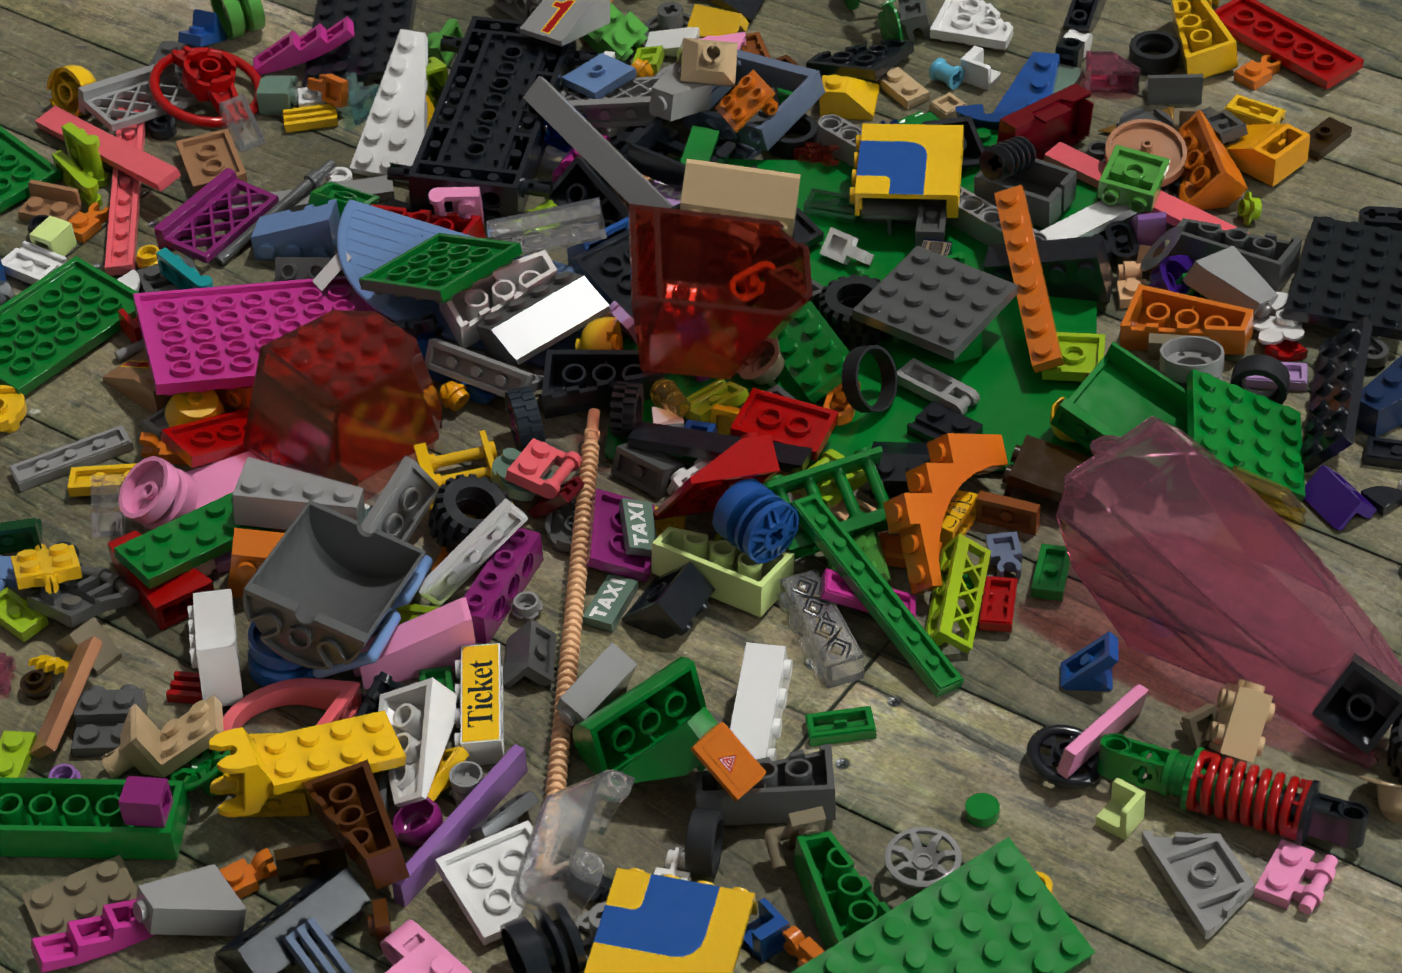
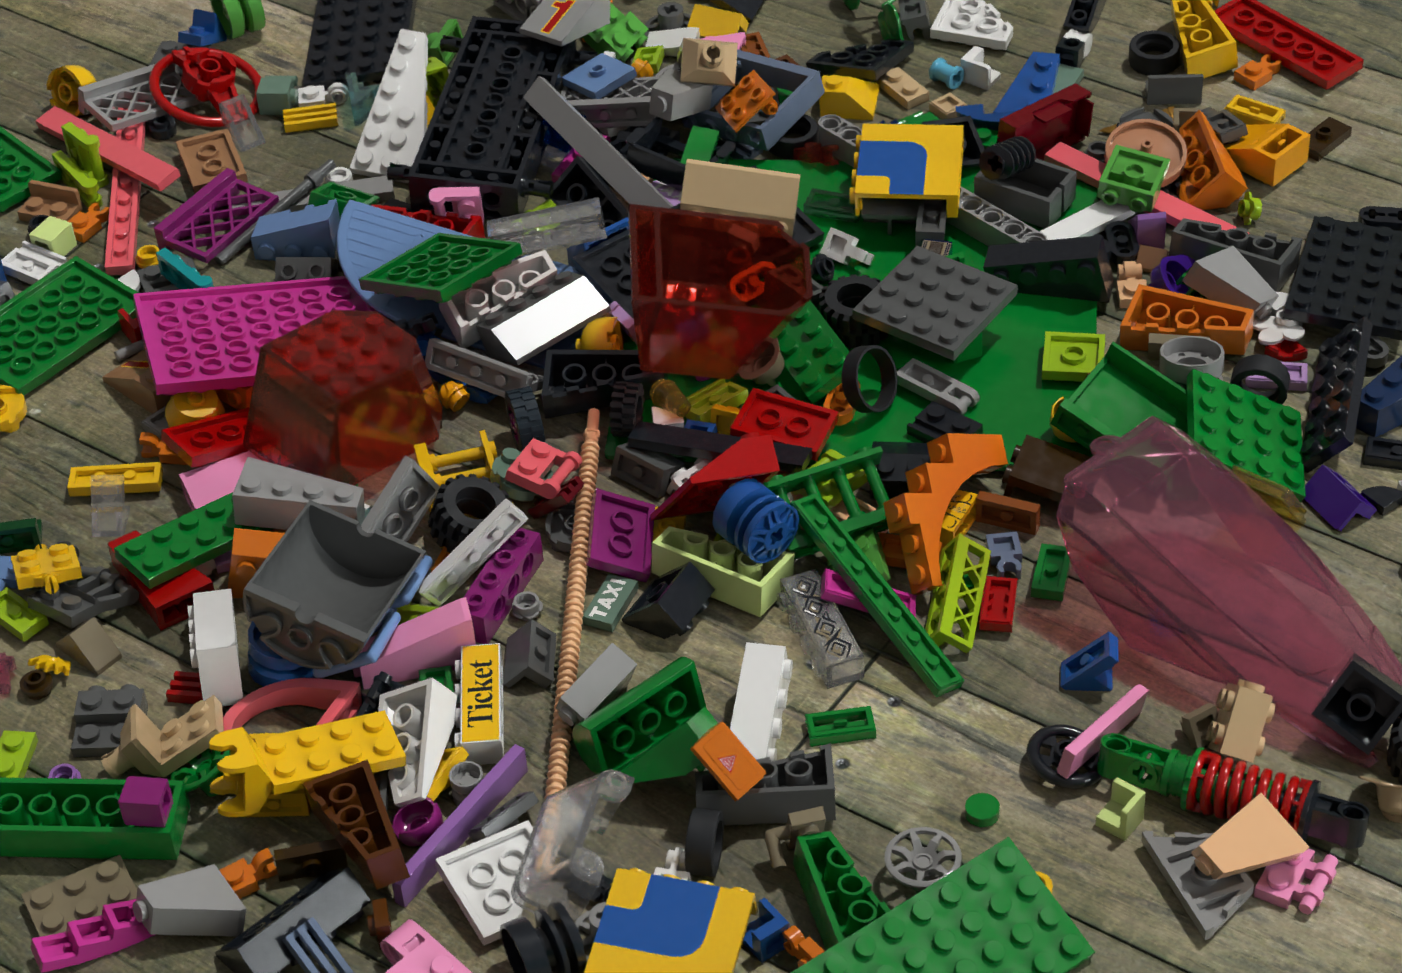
light grey tile [9,425,134,492] -> none
nougat tile [30,636,103,759] -> none
bright pink wheel [118,456,199,530] -> none
dark pink slope [253,16,354,75] -> none
orange plate [307,73,349,108] -> none
white sticker [313,252,352,291] -> none
sand green tile [619,498,657,557] -> none
orange plate [994,184,1064,373] -> none
clear pink slope [1085,51,1140,93] -> none
dark grey piece [1140,226,1182,271] -> none
none -> black plate [806,253,835,282]
none -> light nougat slope [1191,793,1310,880]

